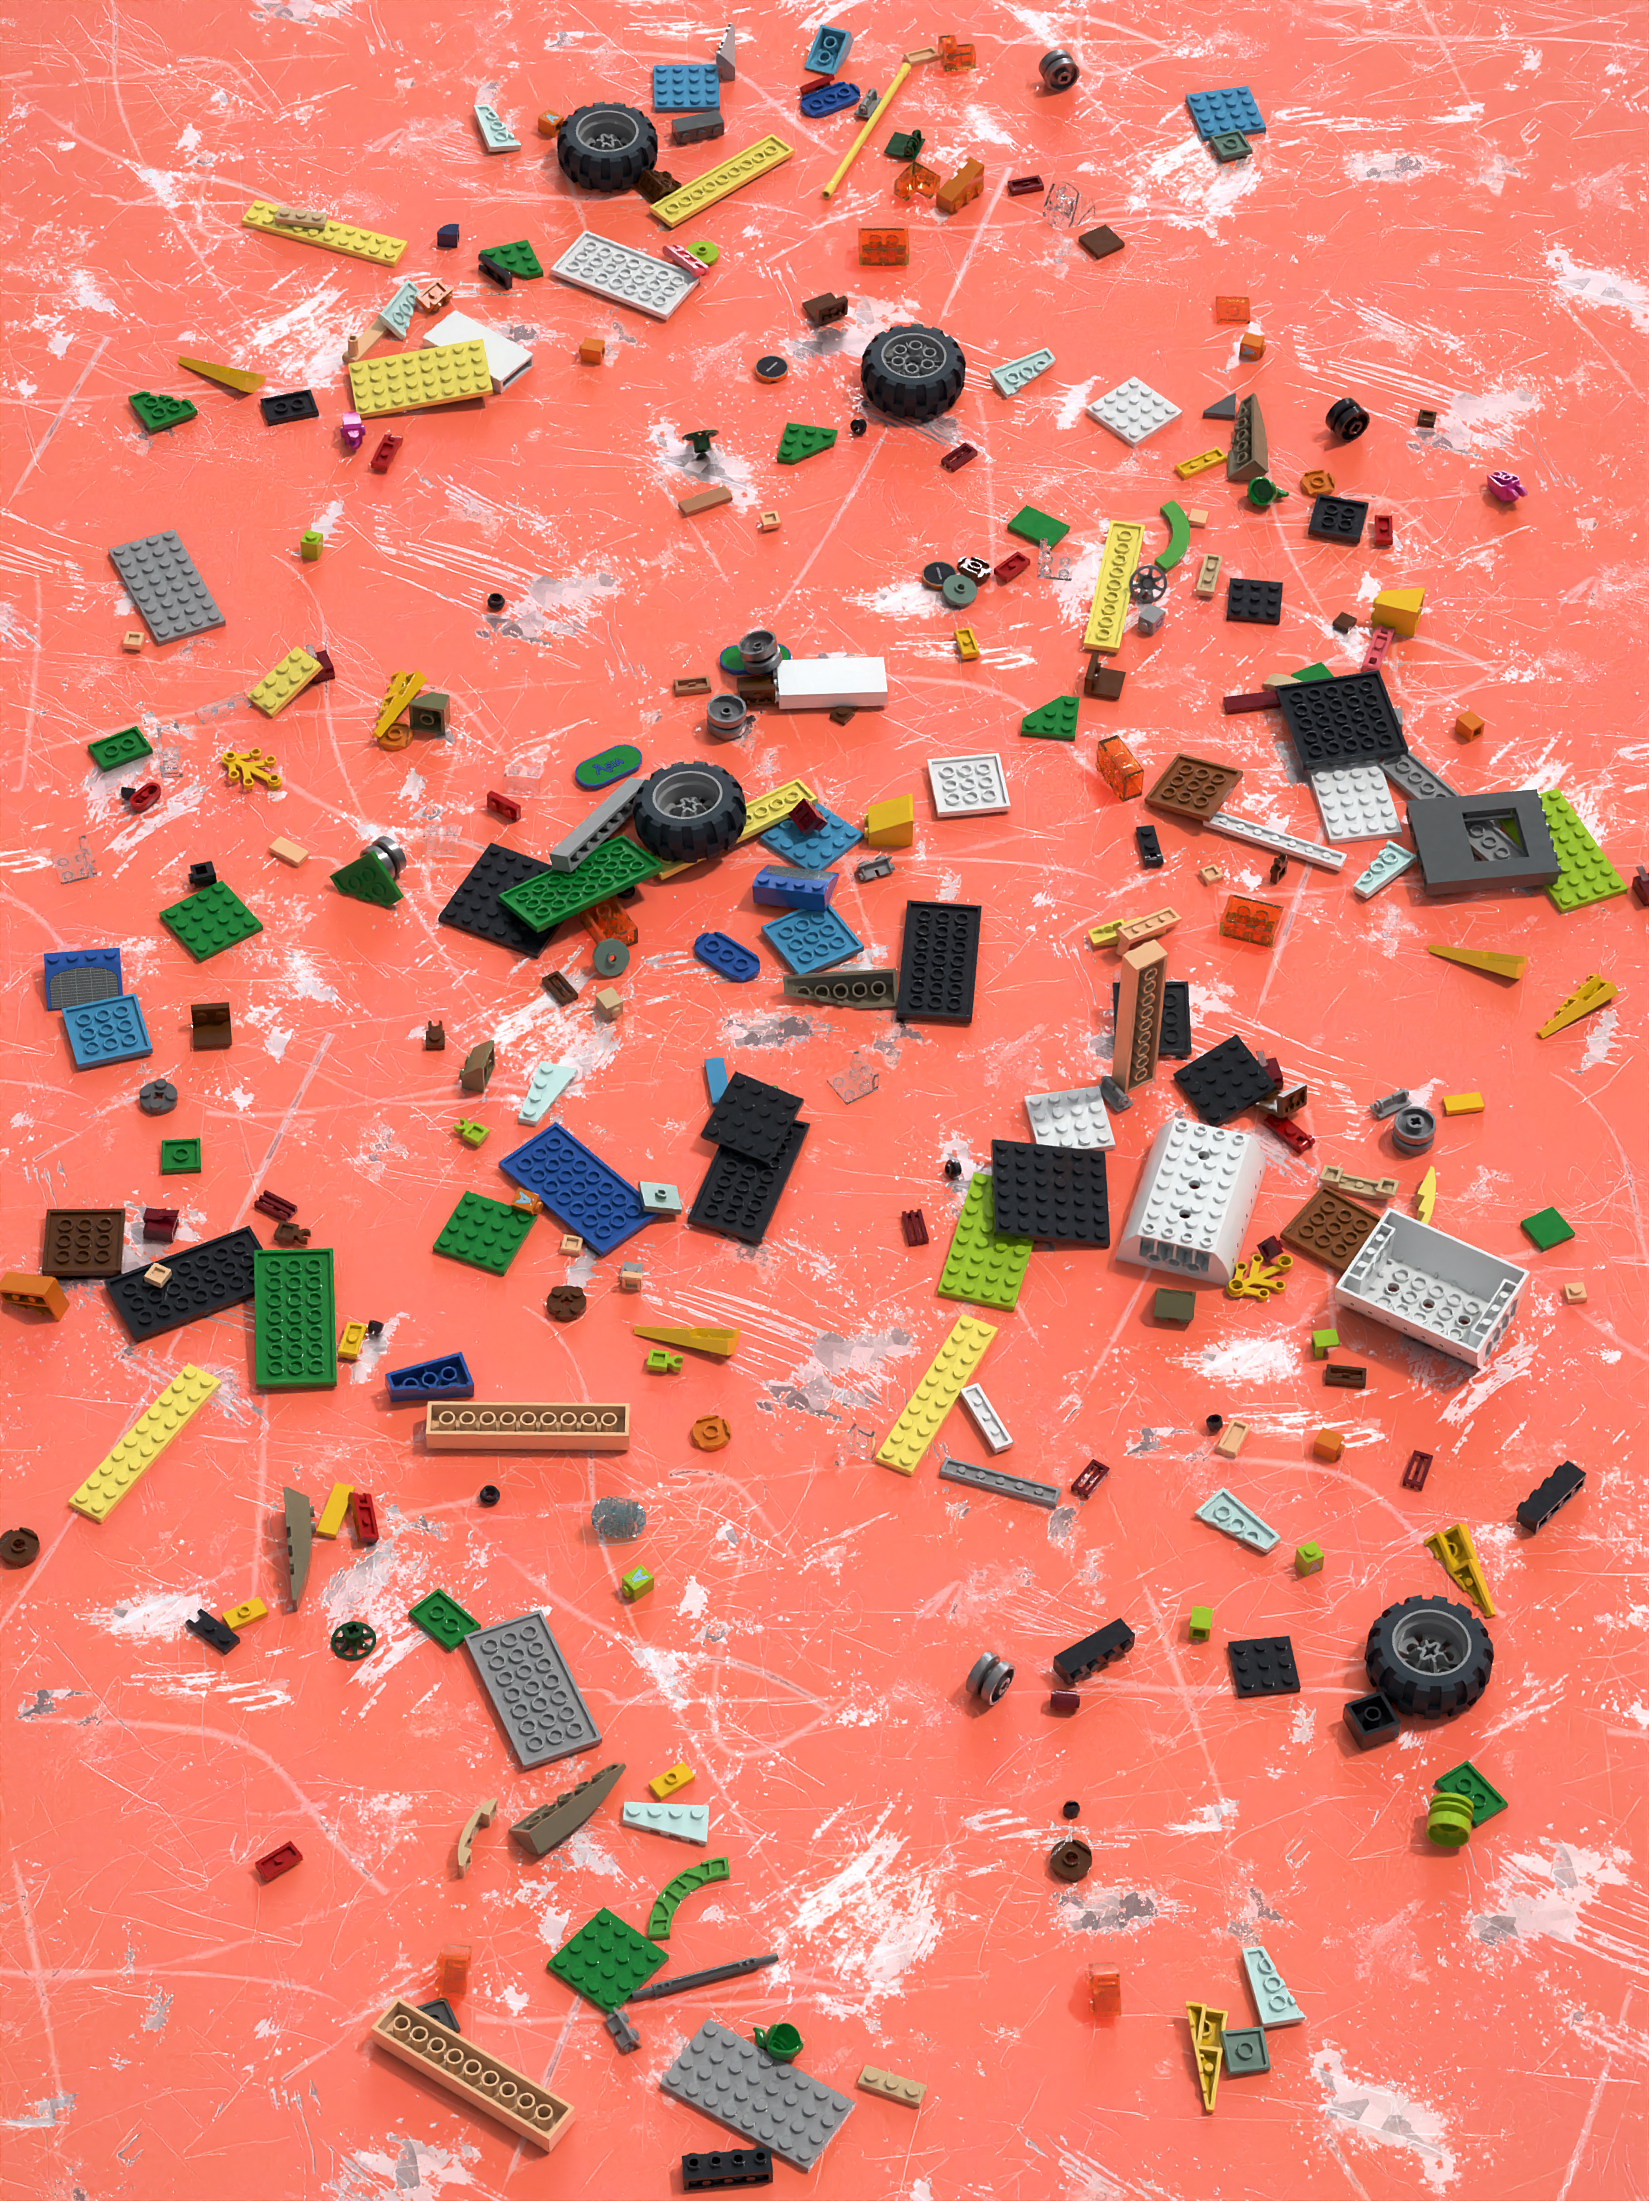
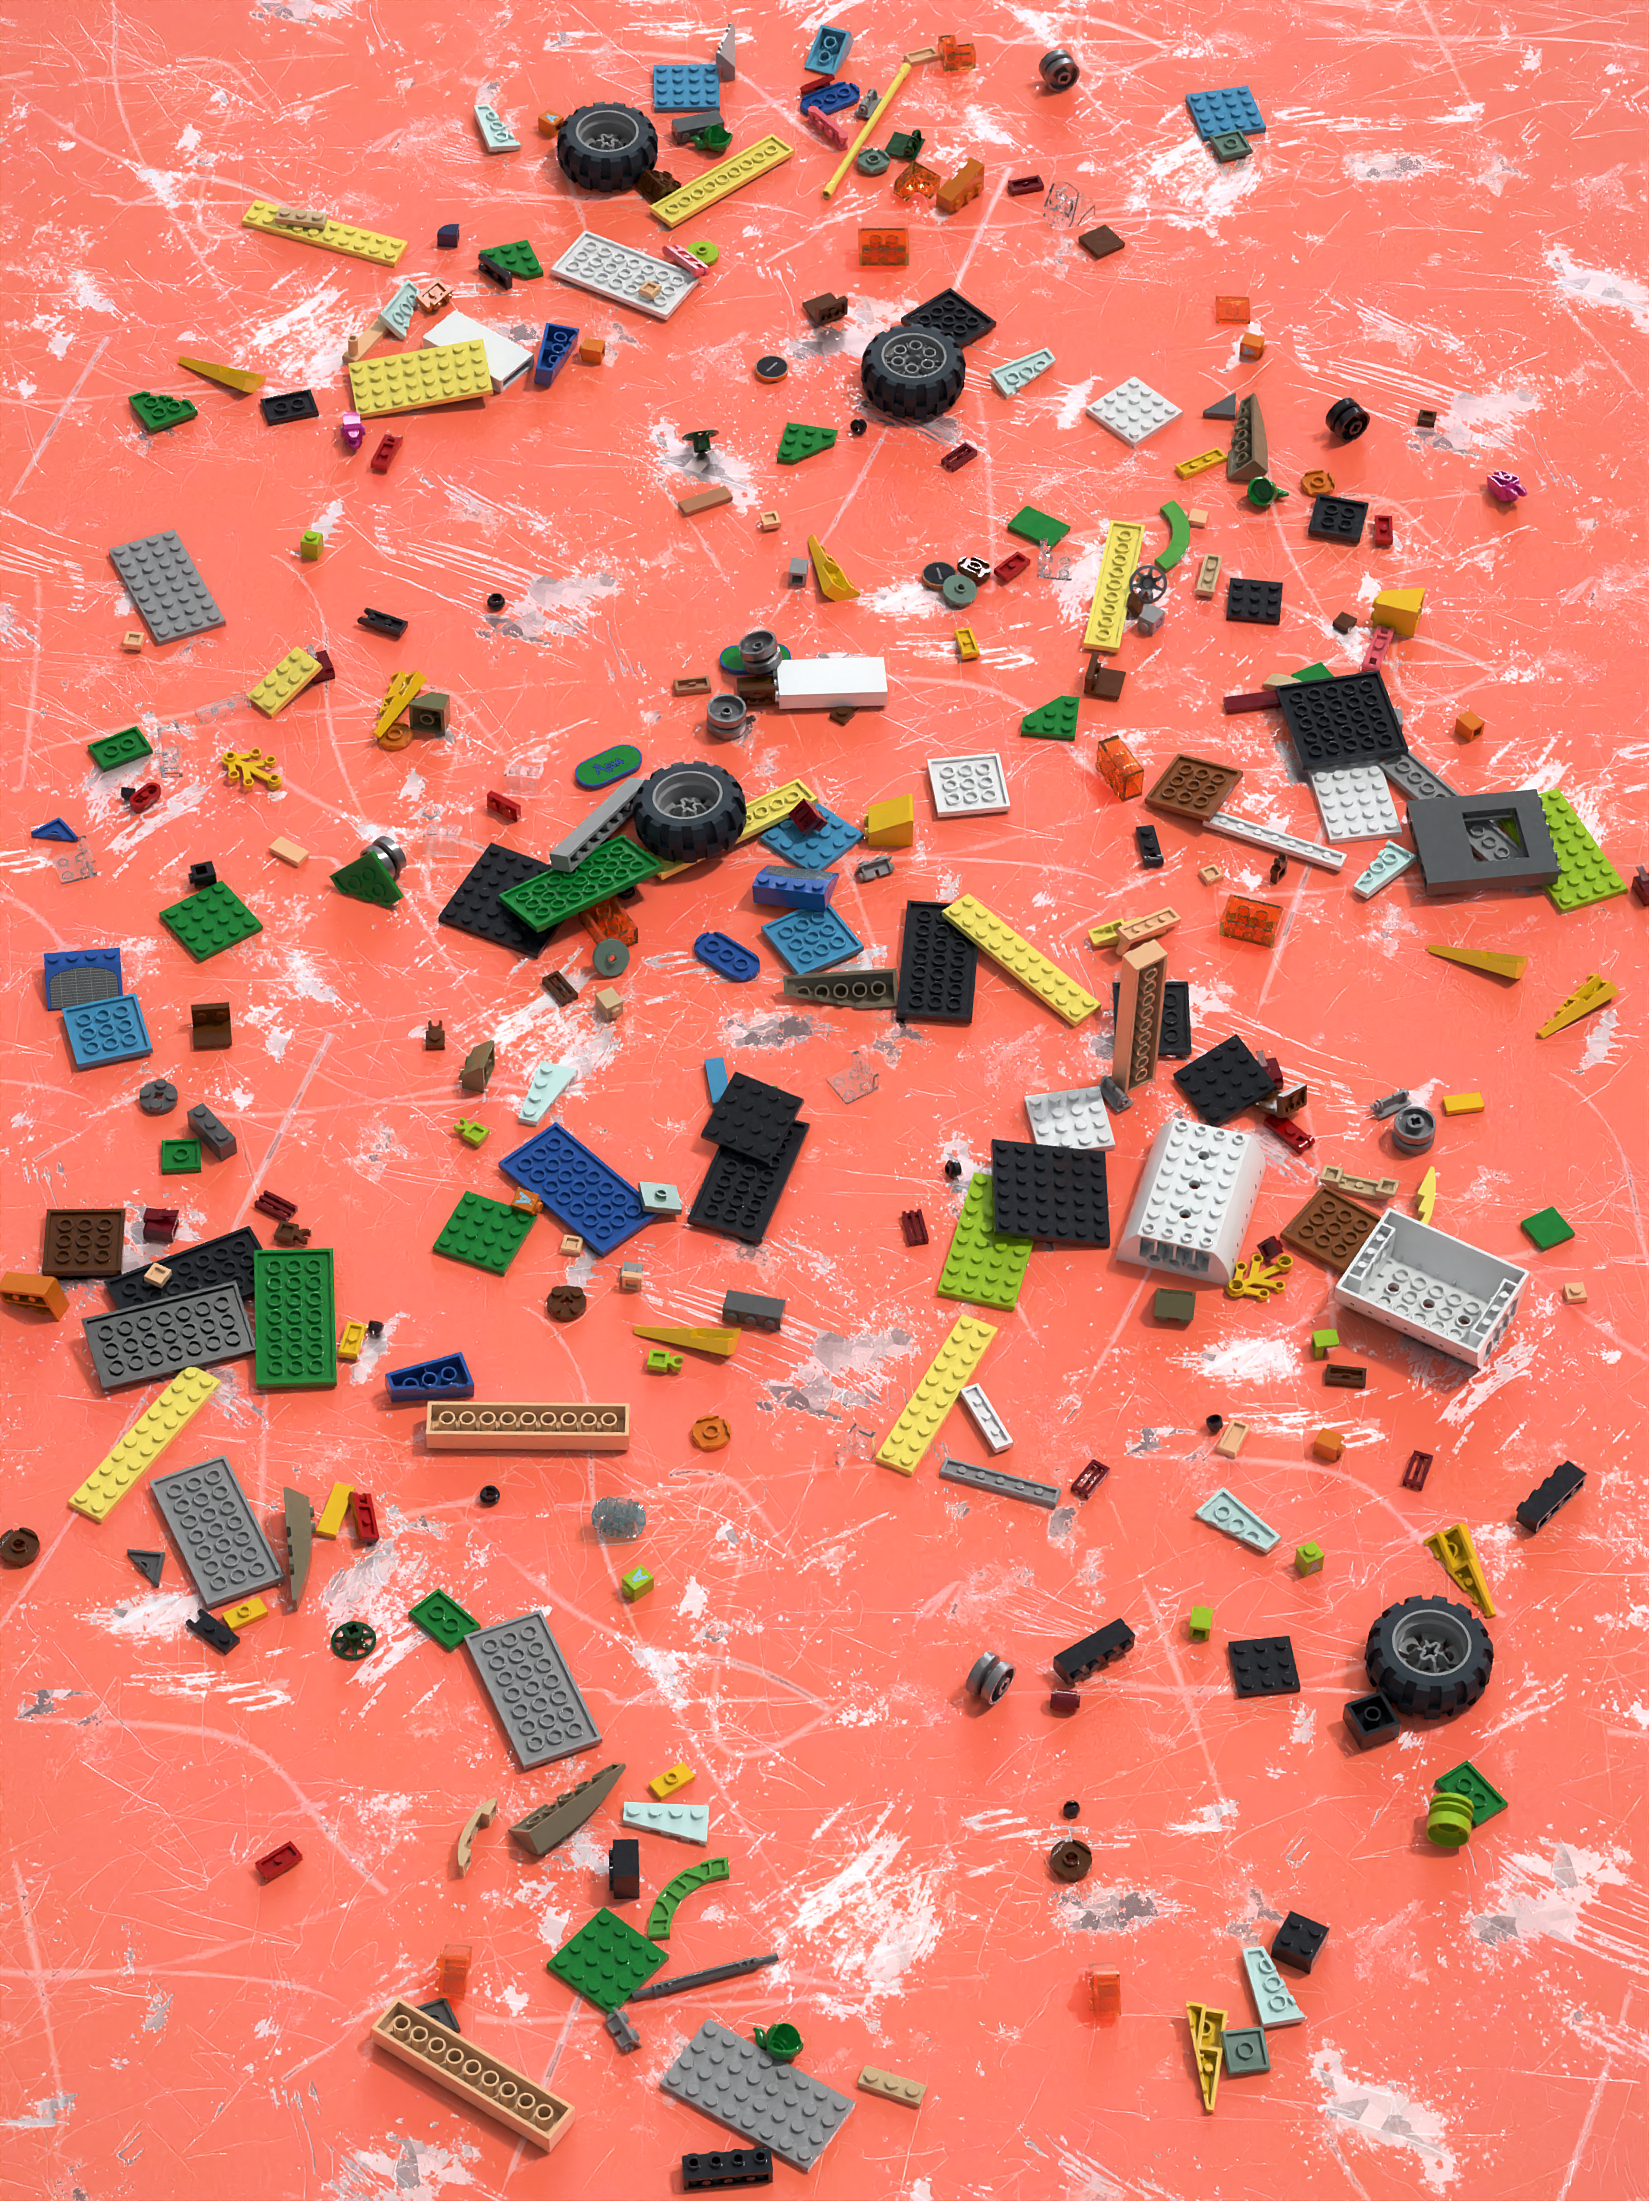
none -> blue tile [31,817,79,842]
none -> plate [81,1281,256,1391]
none -> dark grey tile [127,1549,166,1588]
none -> light grey plate [149,1454,285,1609]
none -> dark grey brick [187,1103,237,1162]
none -> black hinge [357,607,408,638]
none -> blue wedge [534,322,580,386]
none -> black brick [609,1839,640,1899]
none -> light nougat tile [638,280,662,300]
none -> green hair [690,124,733,152]
none -> dark grey brick [722,1290,786,1330]
none -> light grey brick [788,558,809,587]
none -> yellow wedge [807,534,861,602]
none -> coral plate [808,106,848,151]
none -> sand green plate [857,148,890,174]
none -> black plate [901,288,996,349]
none -> light yellow plate [941,893,1102,1027]
none -> reddish brown tile [1126,592,1144,618]
none -> black brick [1271,1910,1330,1975]

